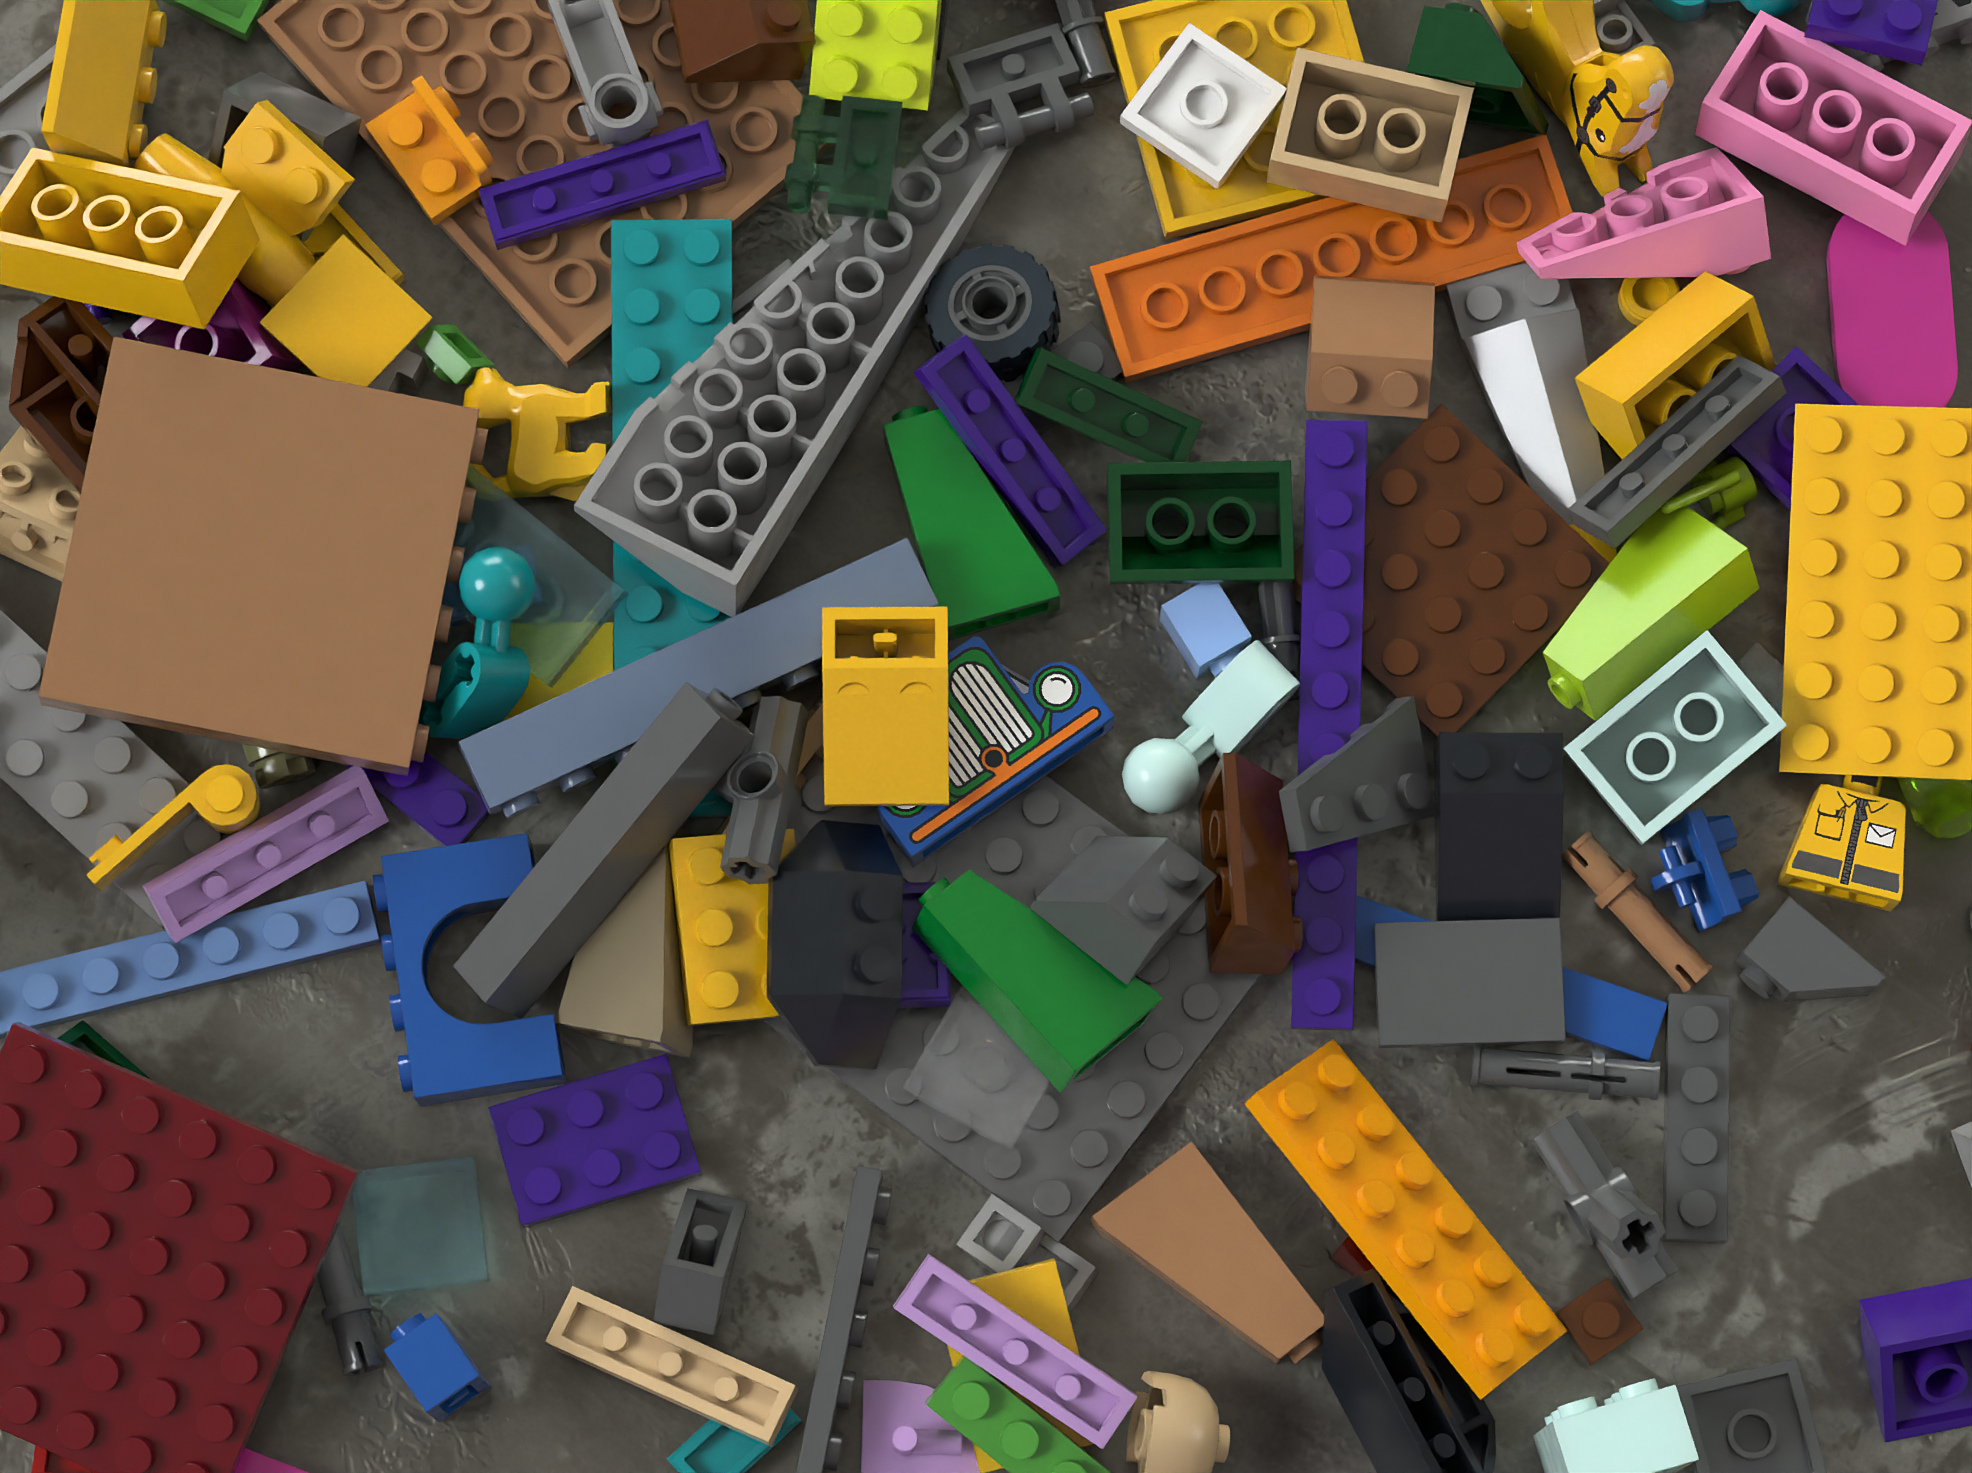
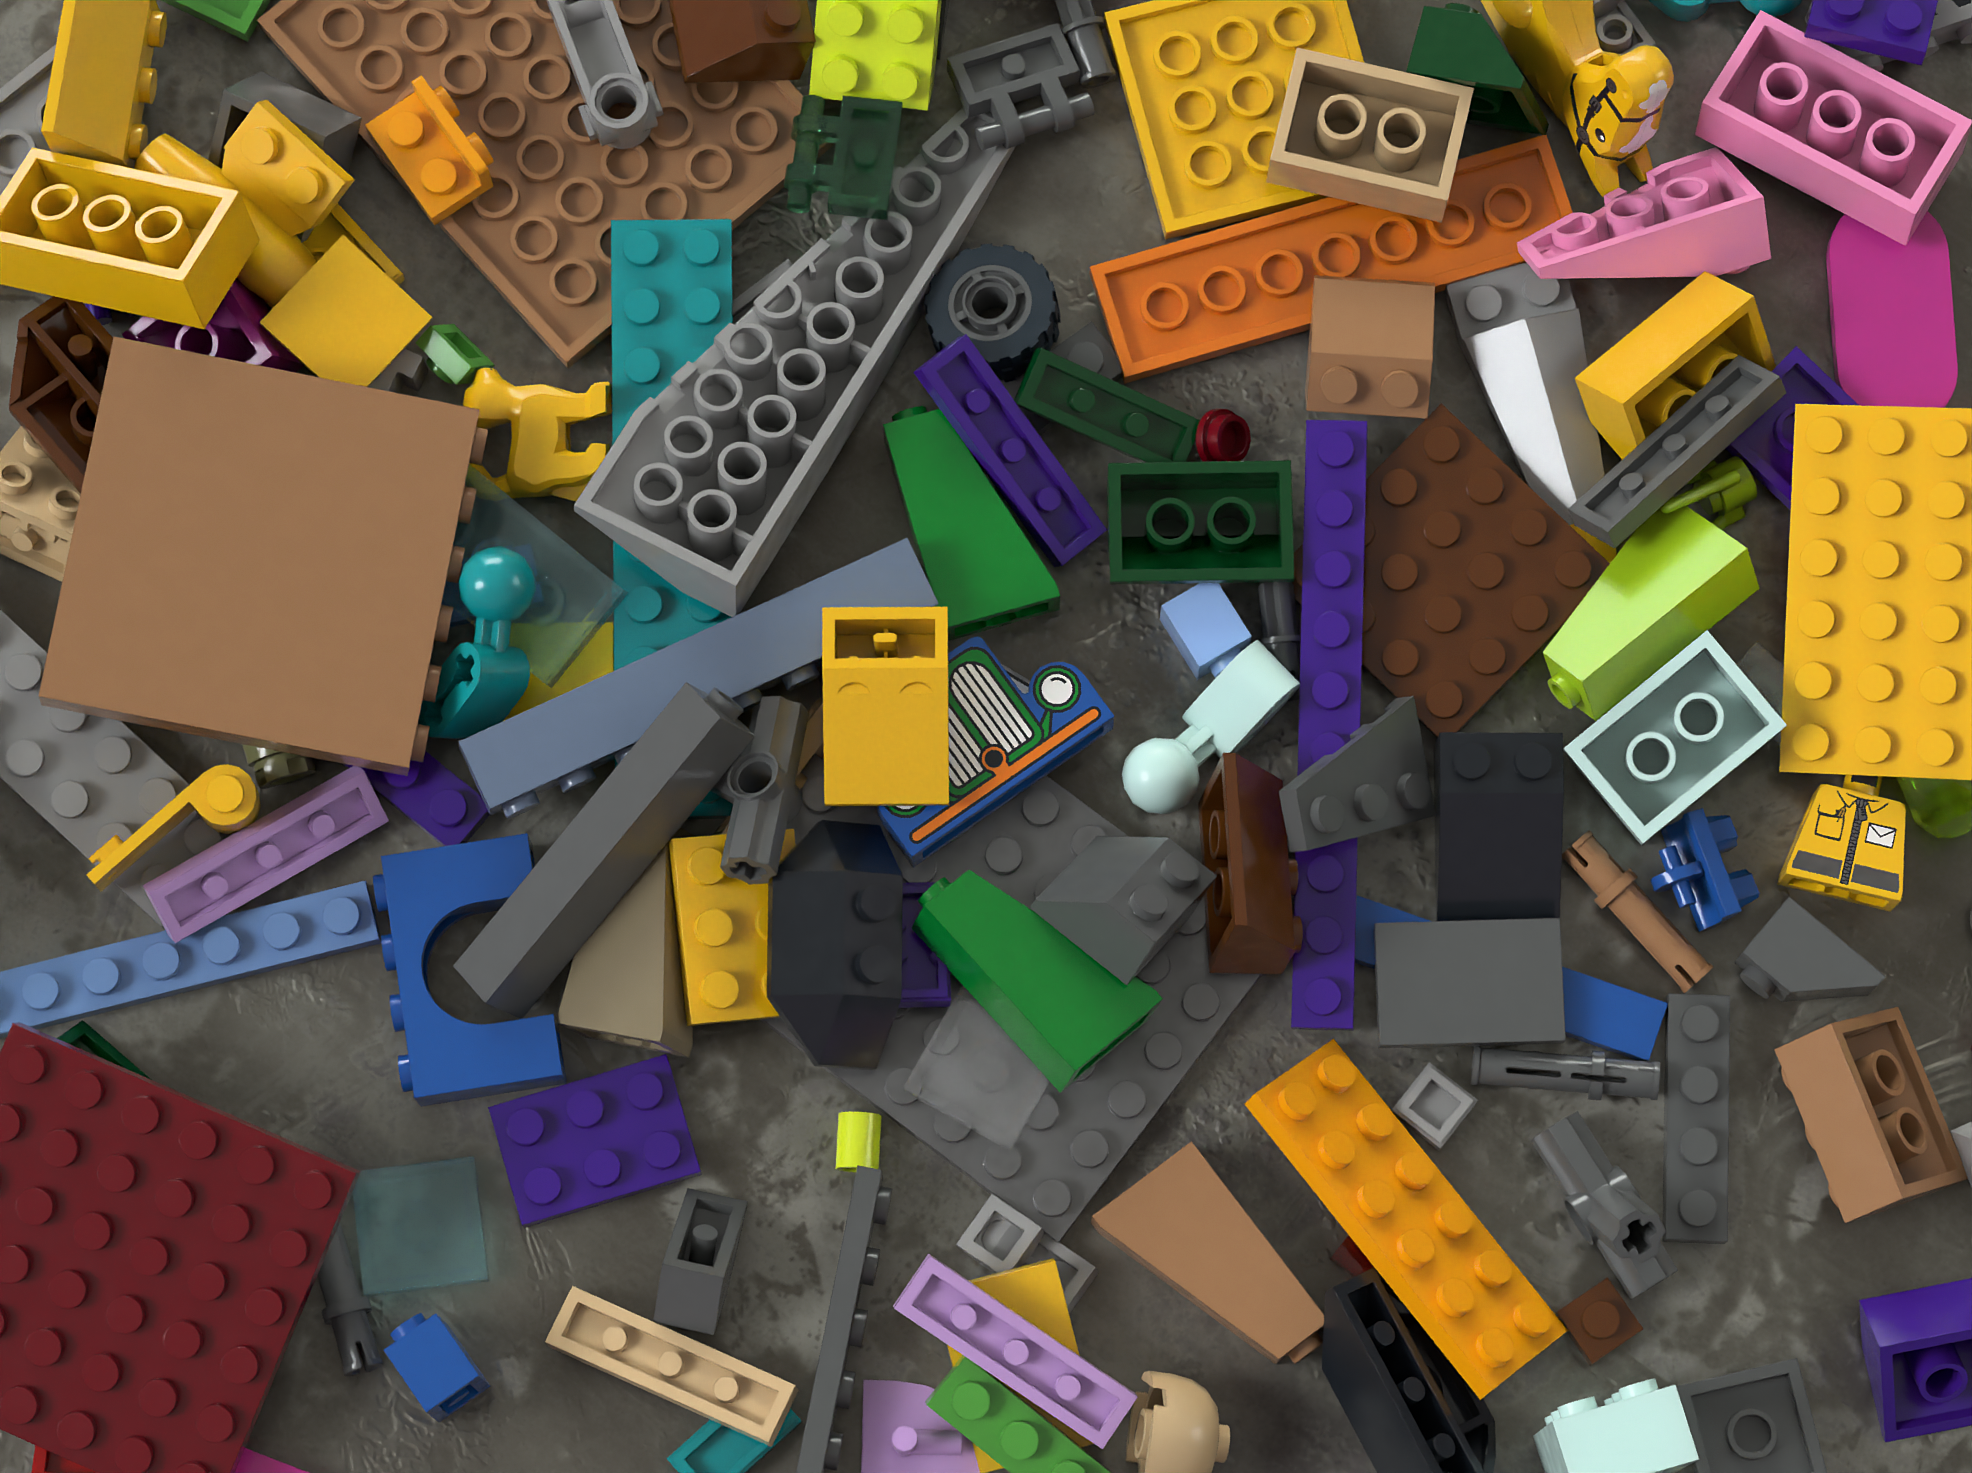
dark purple tile [478,120,726,250] -> none
white plate [1120,23,1287,189] -> none
yellow tile [1618,277,1680,326] -> none
none -> neon yellow hinge [835,1112,882,1173]
none -> dark red plate [1195,409,1251,462]
none -> light grey tile [1391,1062,1478,1151]
none -> medium nougat slope [1774,1007,1968,1223]

